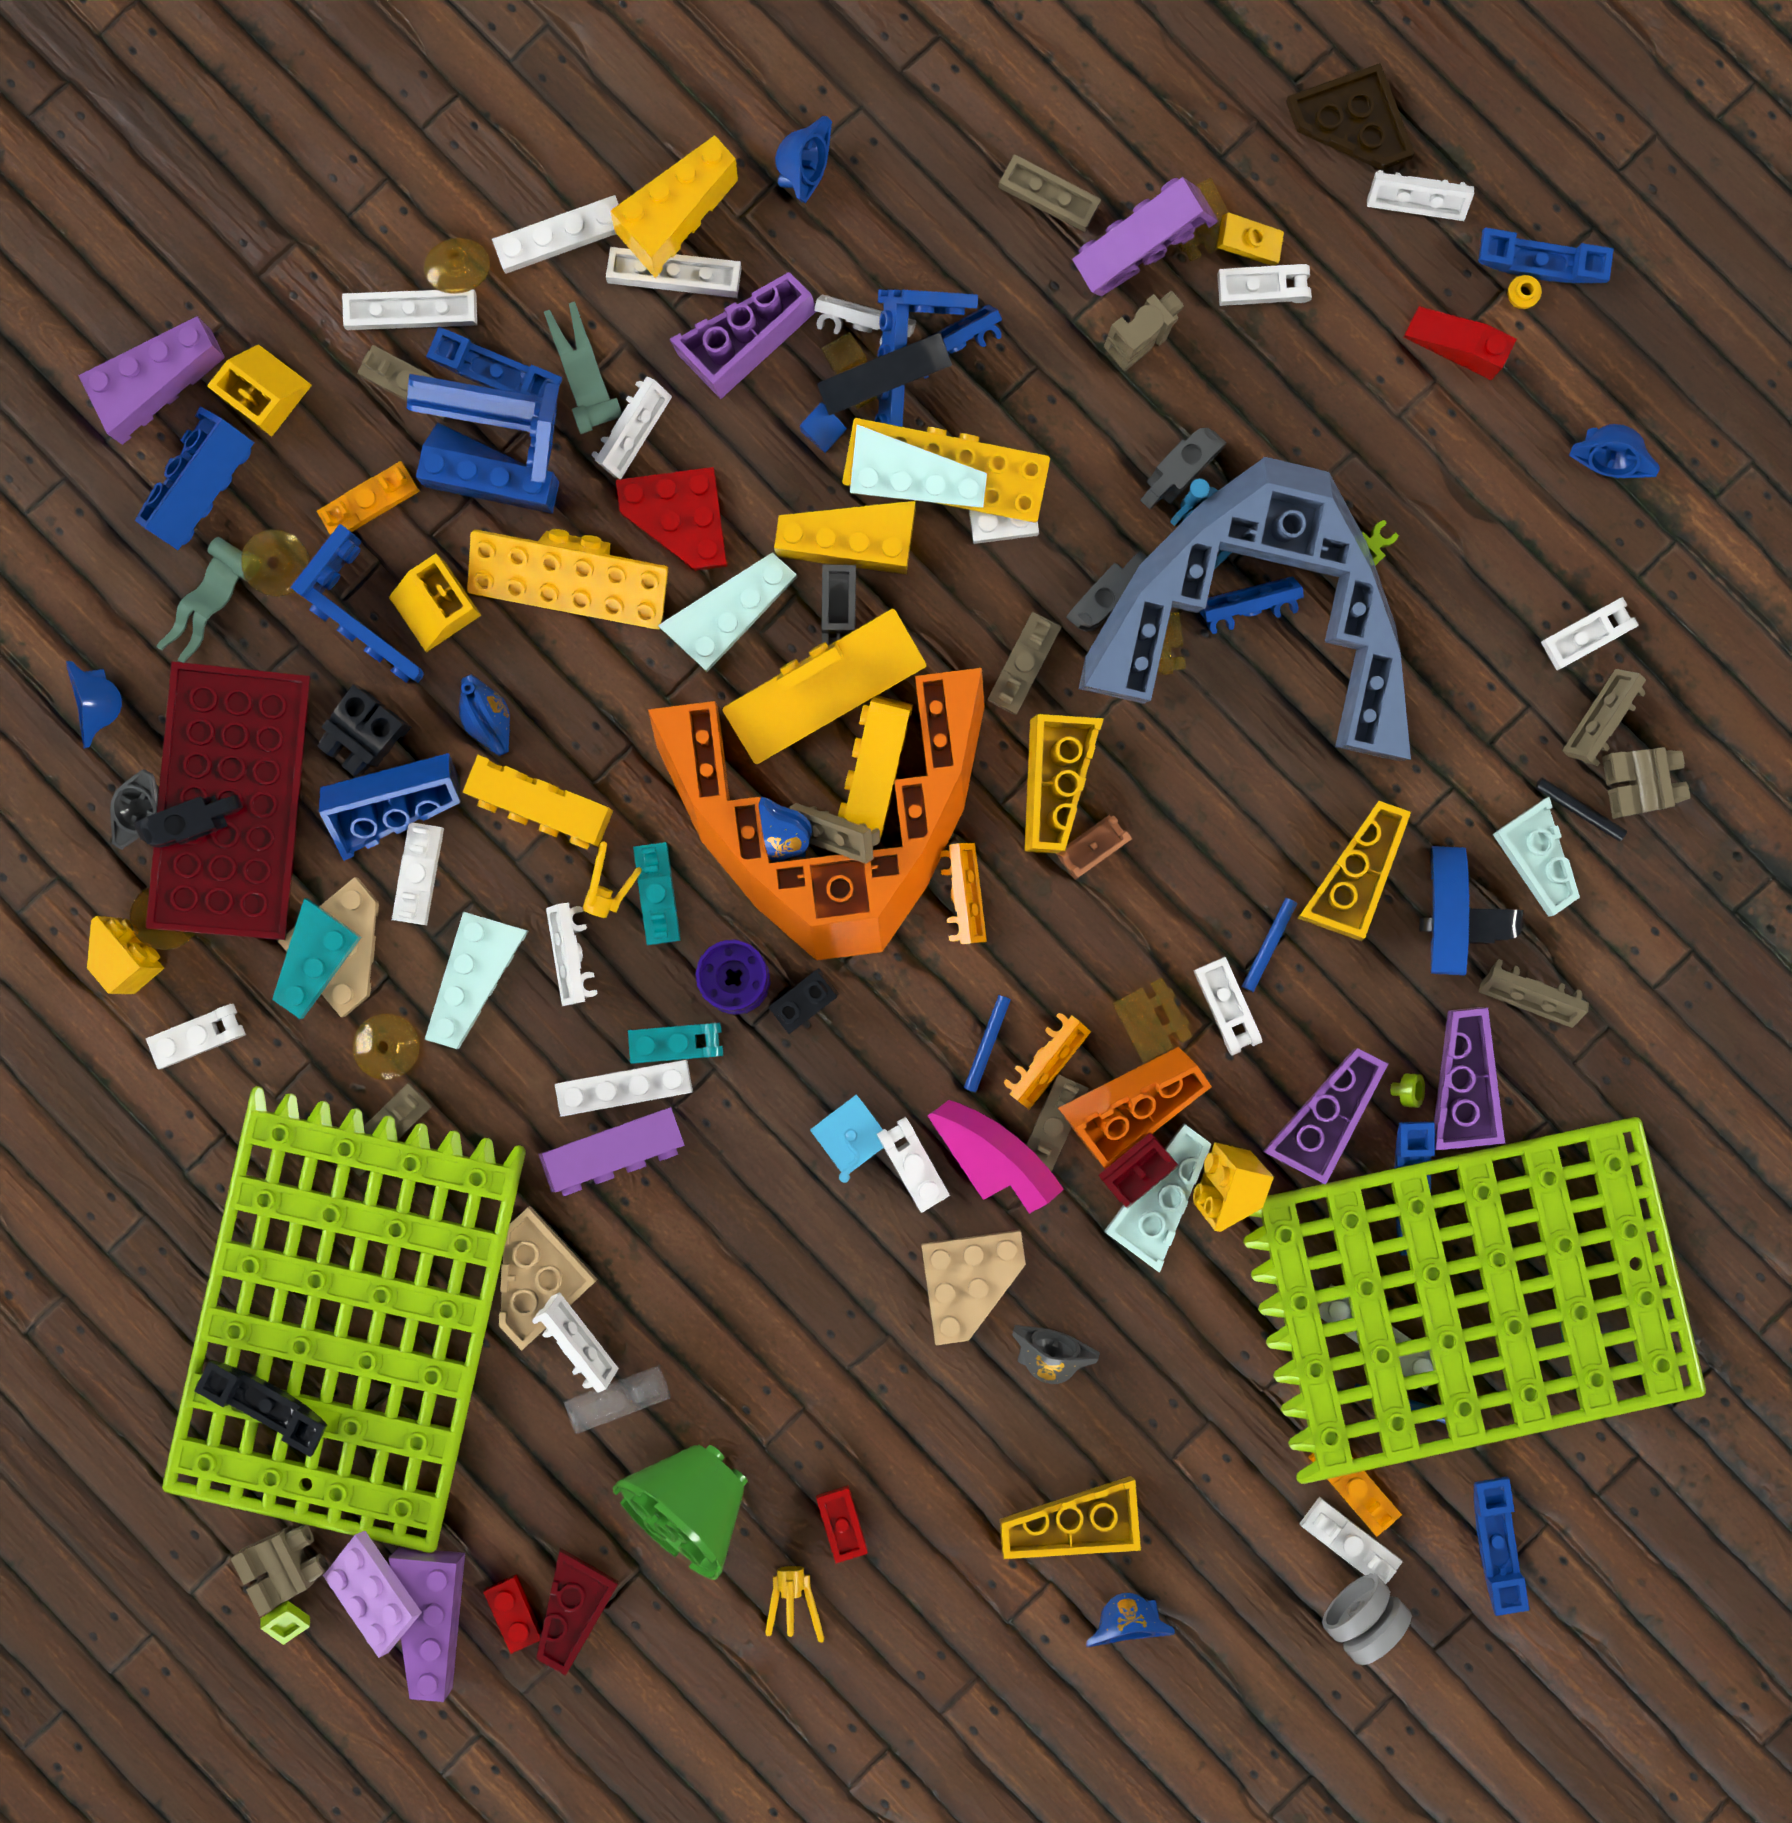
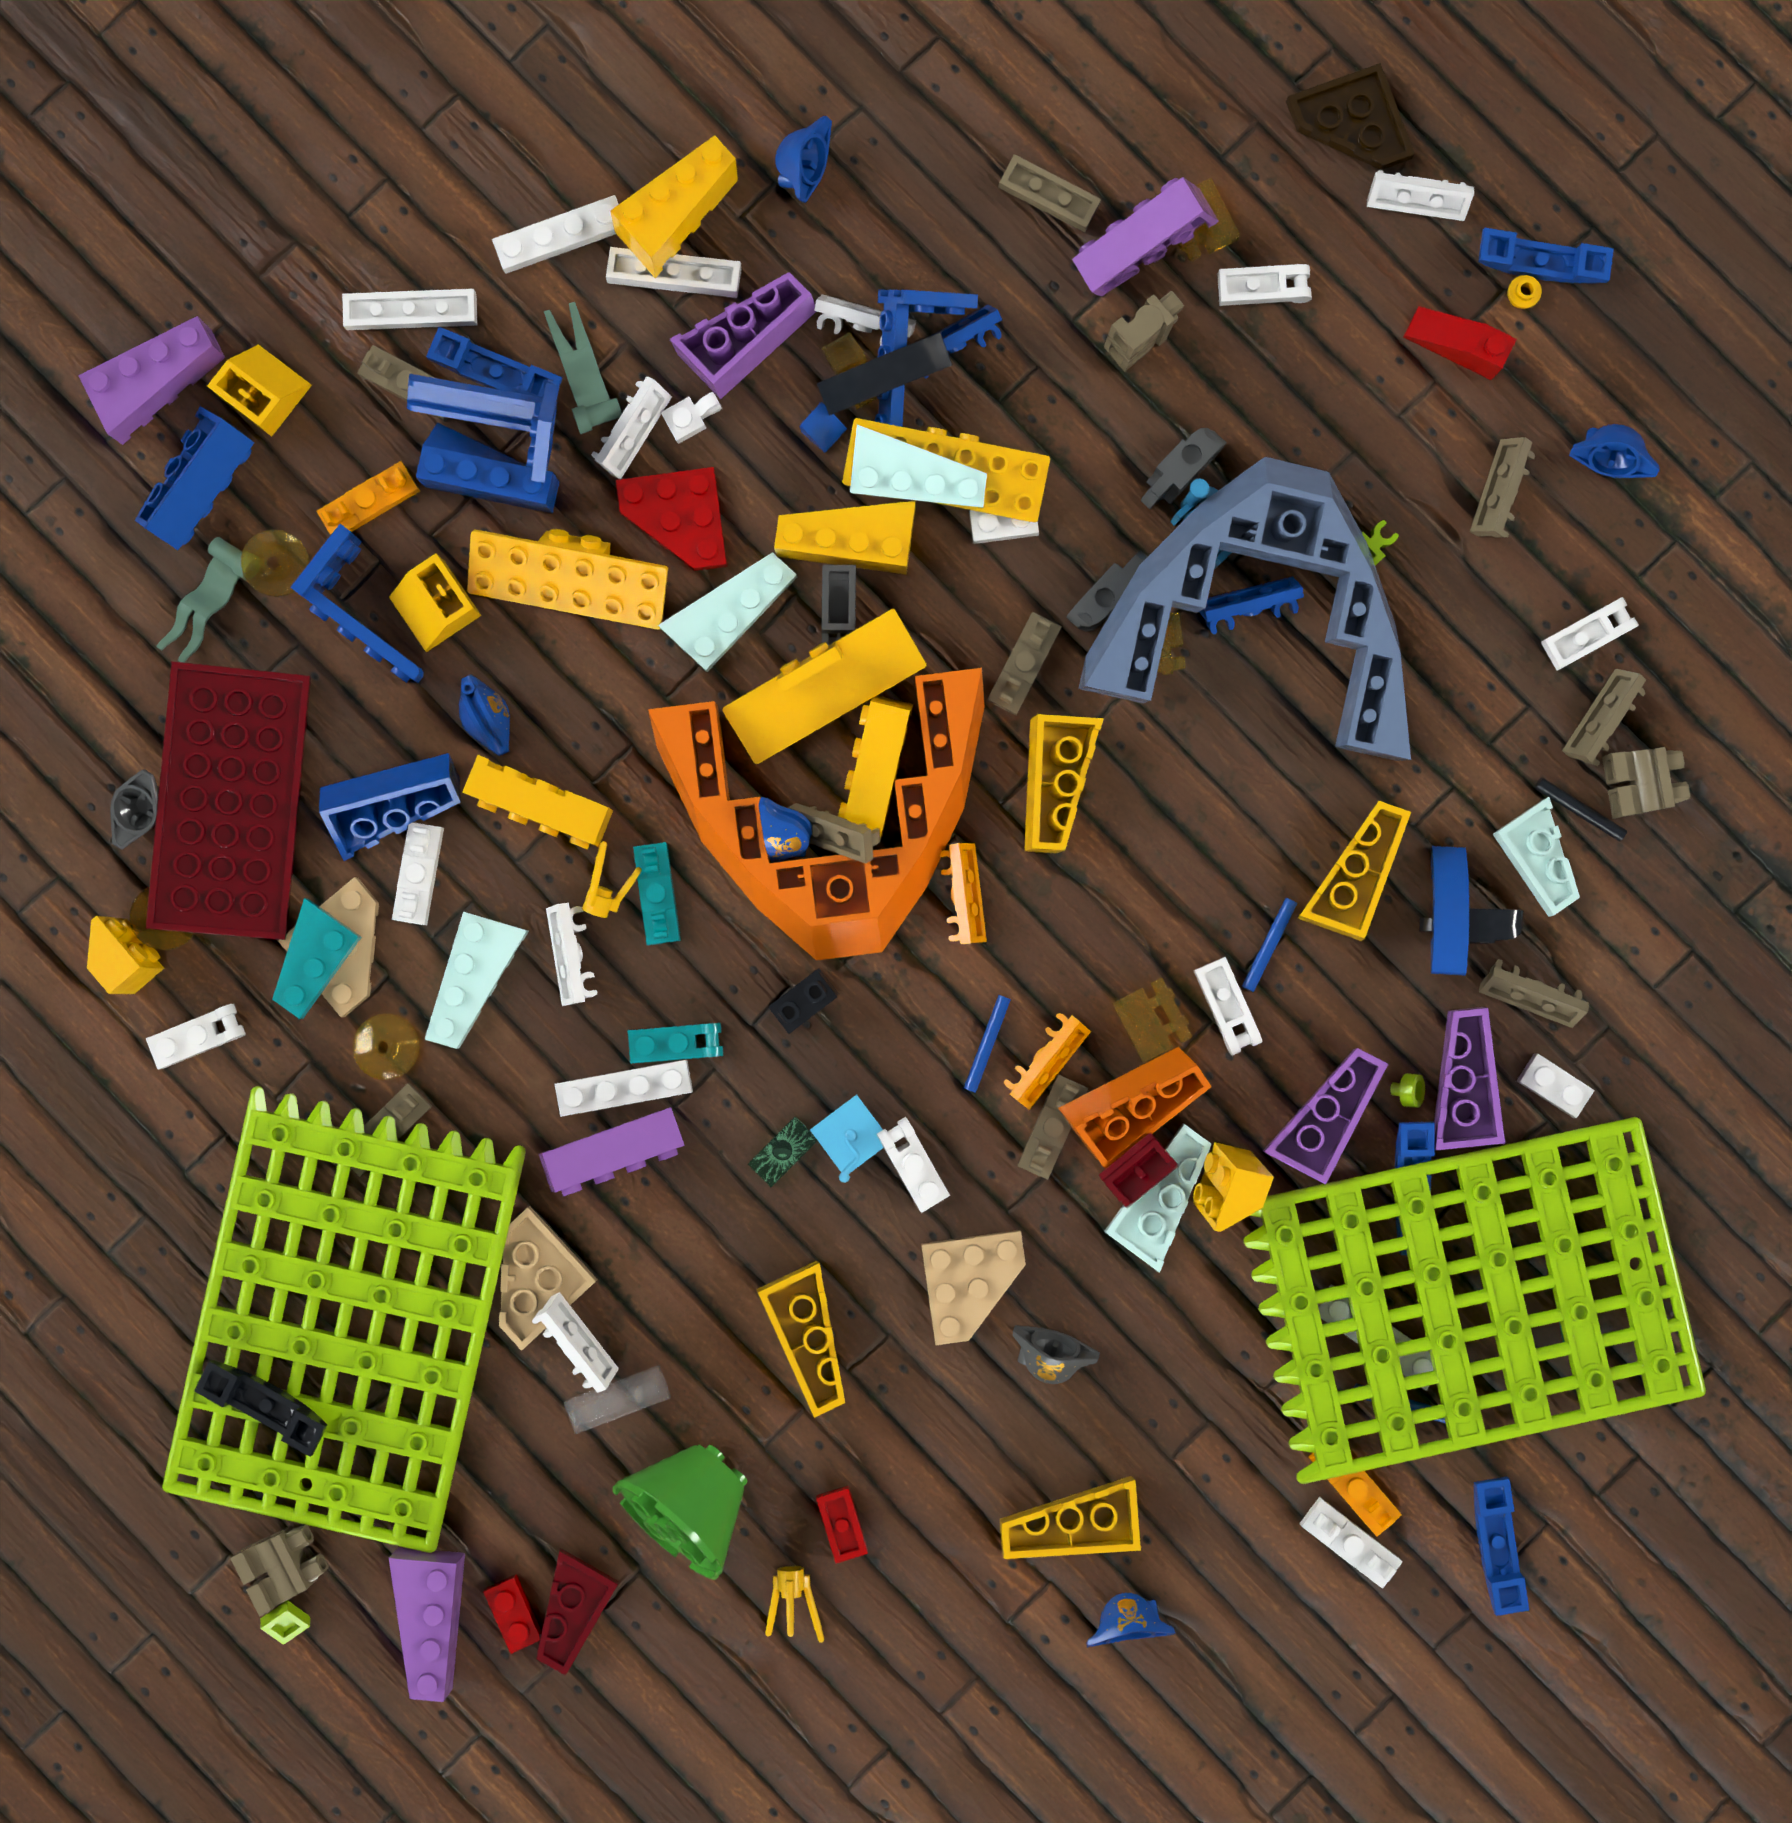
blue hat [66,661,122,749] -> none
black piece [134,795,243,848] -> none
black hips [318,684,412,777] -> none
lavender plate [323,1531,422,1658] -> none
clear yellow dish [424,238,490,294] -> none
dark purple wheel [696,939,771,1015] -> none
dark pink slope [928,1100,1064,1214] -> none
nougat hinge [1055,814,1132,880] -> none
yellow plate [1217,212,1284,266] -> none
light grey wheel [1322,1574,1412,1666] -> none
none -> white plate [661,392,722,444]
none -> clear green tile [748,1116,818,1187]
none -> yellow wedge [756,1261,845,1418]
none -> dark tan plate [1470,437,1535,538]
none -> white plate [1517,1053,1595,1118]

